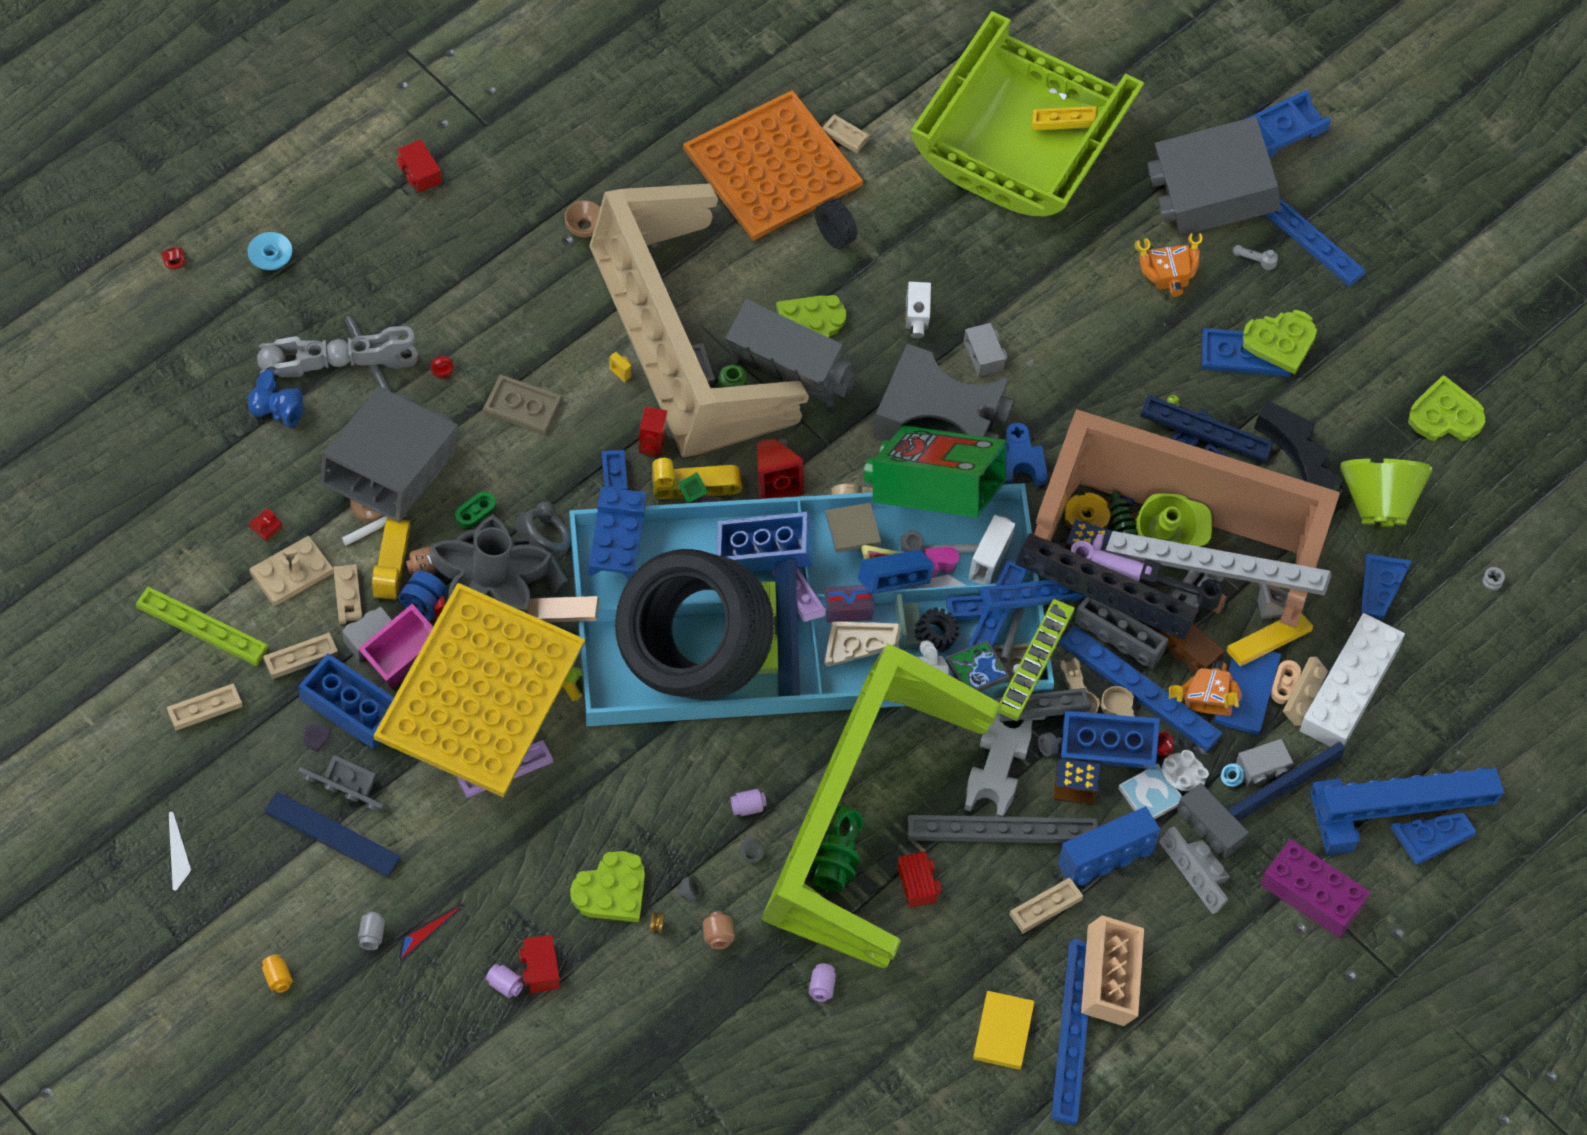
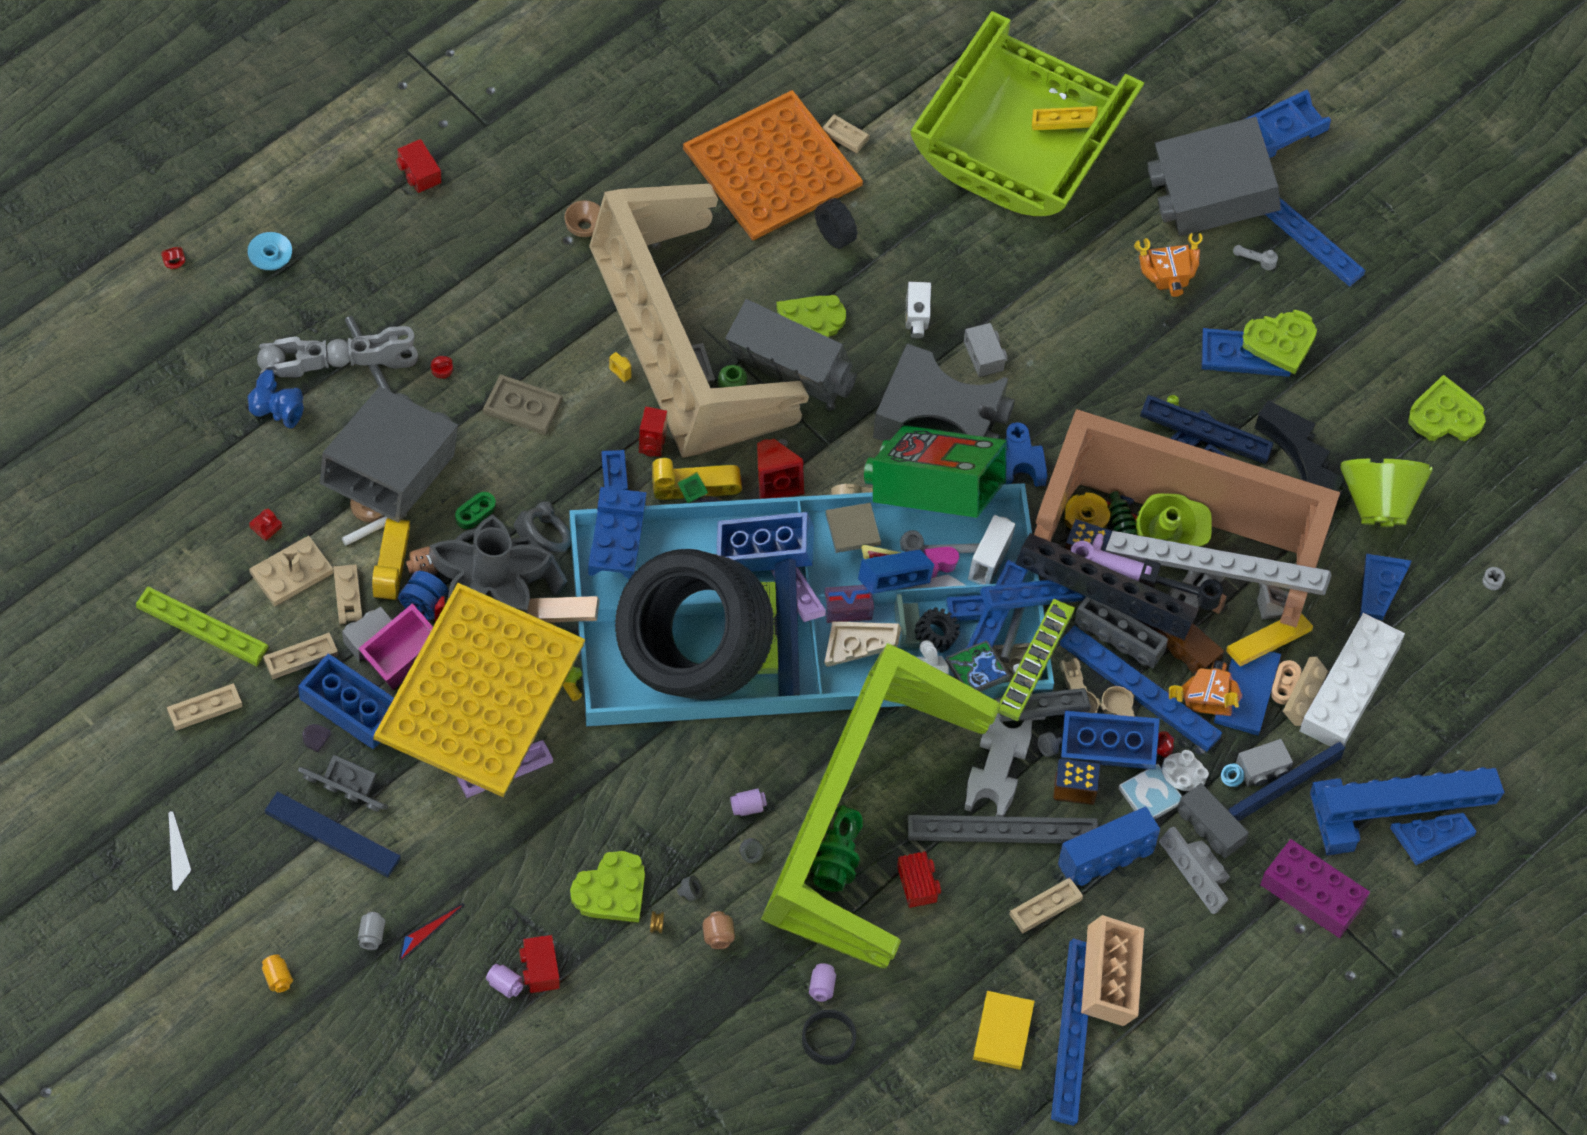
none -> black tyre [802,1009,856,1065]

